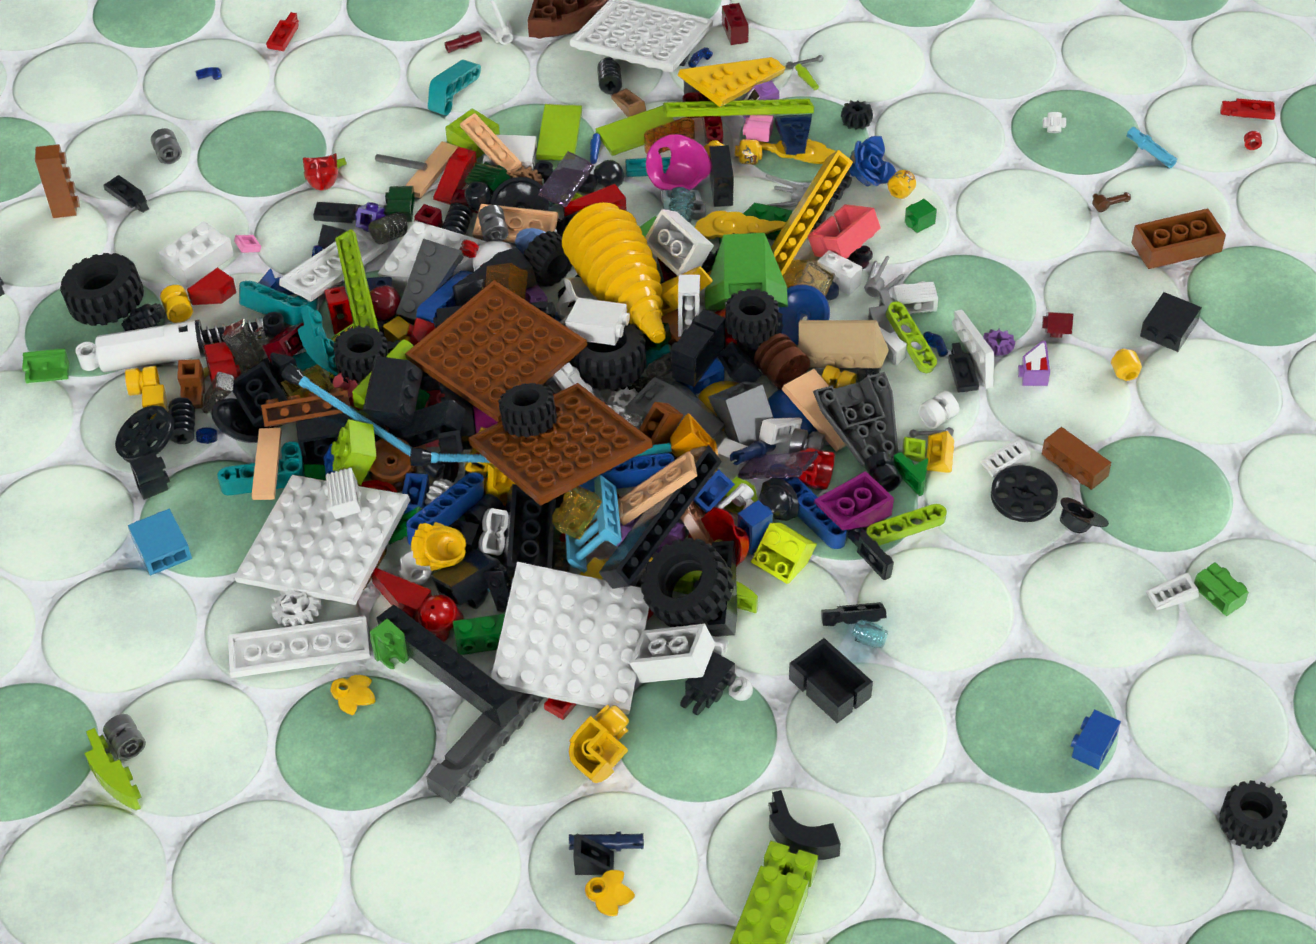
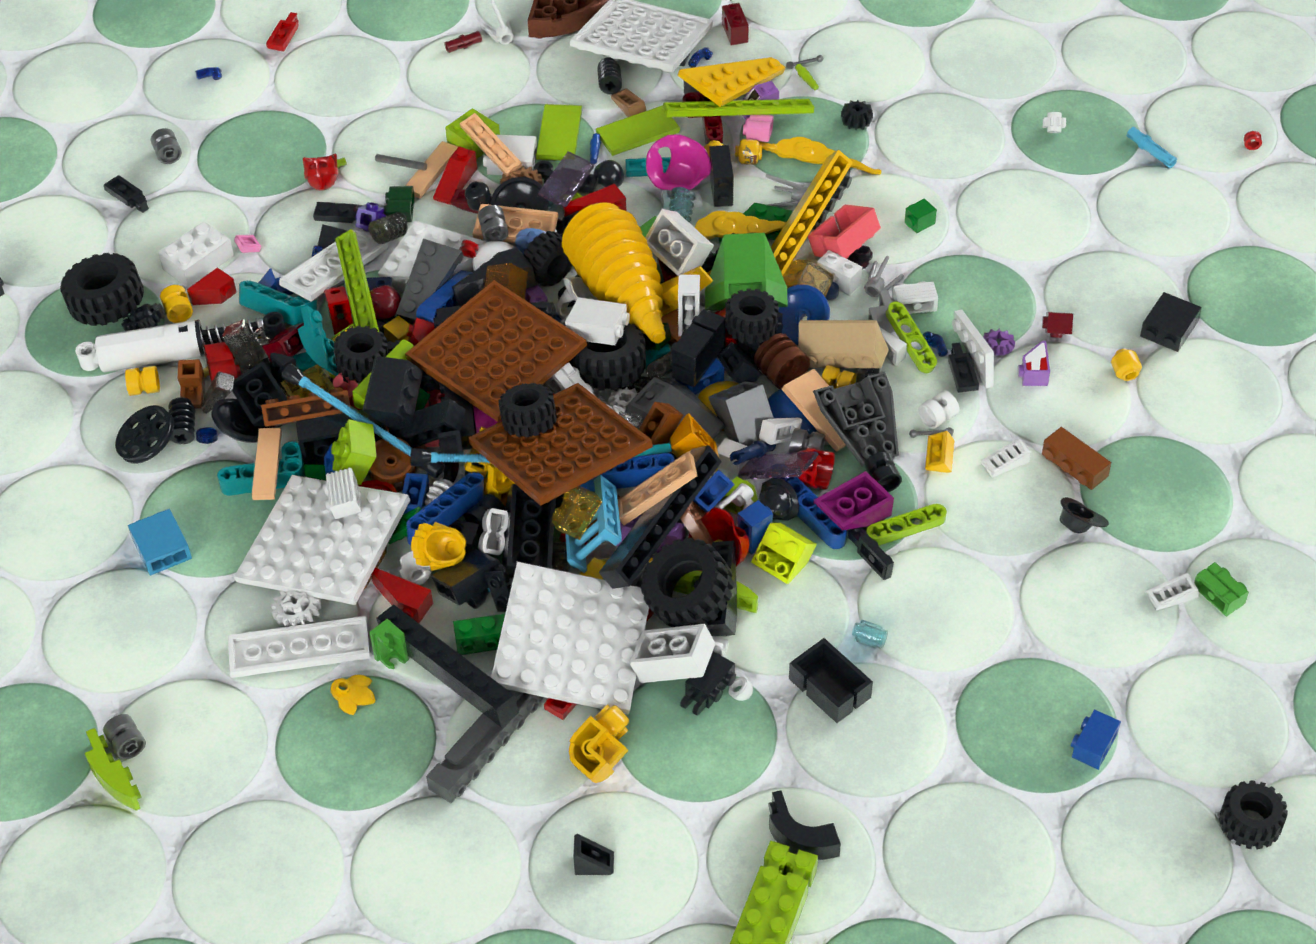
bright green hinge [22,348,69,383] -> none
dark orange brick [35,144,80,218] -> none
black brick [130,452,170,500] -> none
yellow brick [142,384,167,419] -> none
dark red brick [414,204,443,228] -> none
red helmet [417,595,464,642] -> none
teal beam [428,59,481,116] -> none
black piece [442,203,473,235] -> none
dark green brick [465,162,511,195] -> none
dark blue pin [569,831,644,852] -> none
yellow plate [585,870,635,916] -> none
clear orange beam [644,117,695,154] -> none
light grey bush [689,201,706,220] -> none
dark blue wing [775,114,812,155] -> none
black hinge [821,602,887,626] -> none
blue brick [848,136,897,187] -> none
yellow head [887,170,916,199] -> none
green slope [893,452,928,496] -> none
lime tile [902,437,926,462] -> none
black wedge [991,465,1058,522] -> none
reddish brown piece [1092,192,1131,212] -> none
dark orange brick [1131,208,1226,269] -> none
red hinge [1220,98,1275,120] -> none

